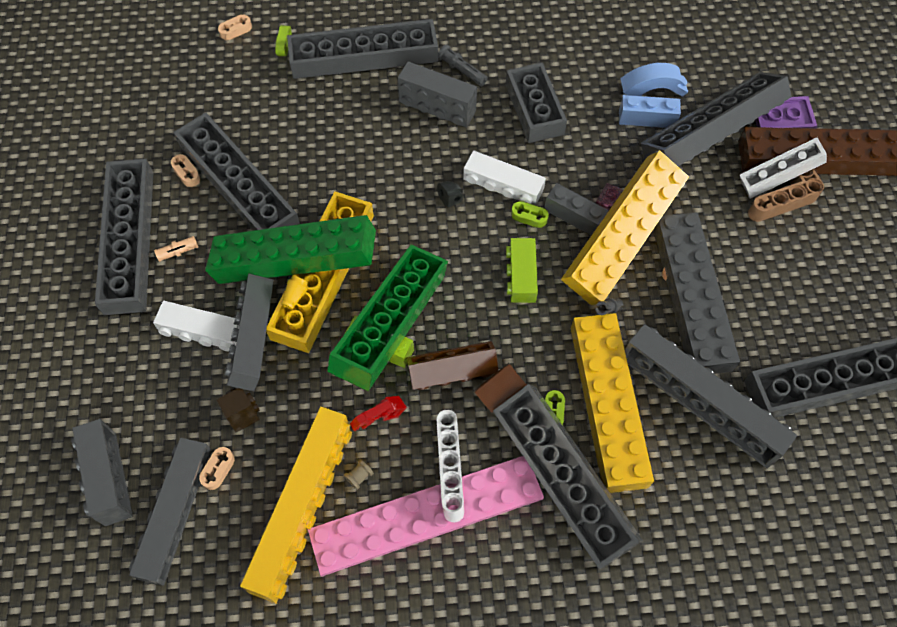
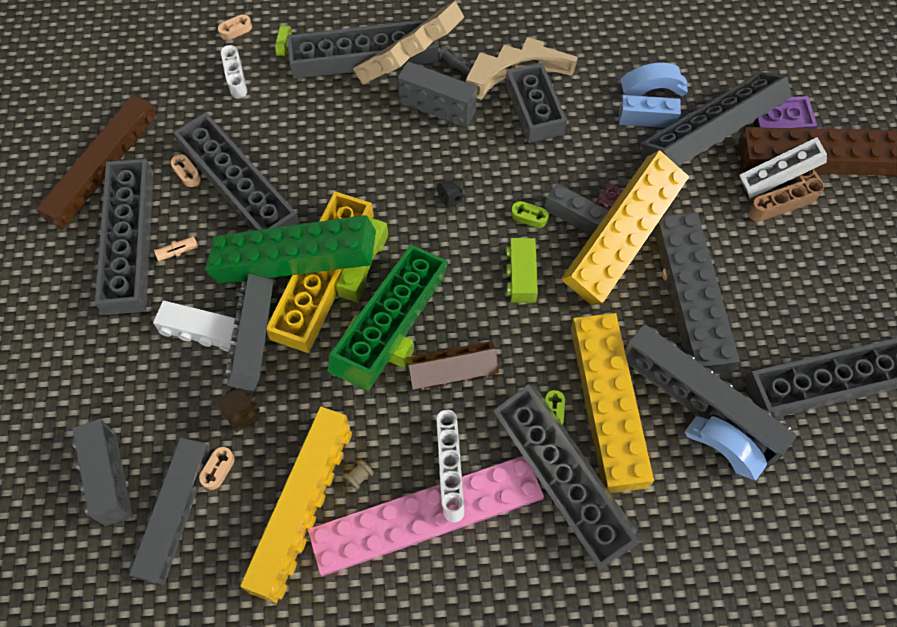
yellow cone [281,276,308,310] -> none
red piece [350,396,407,431] -> none
white brick [463,150,546,206] -> none
reddish brown brick [474,363,526,413] -> none
dark grey pin [595,298,624,315] -> none
none -> reddish brown brick [36,95,156,229]
none -> white beam [221,45,247,98]
none -> lime arch [336,217,388,303]
none -> tan arch [353,1,464,84]
none -> tan arch [466,37,578,100]
none -> light blue arch [685,416,768,481]

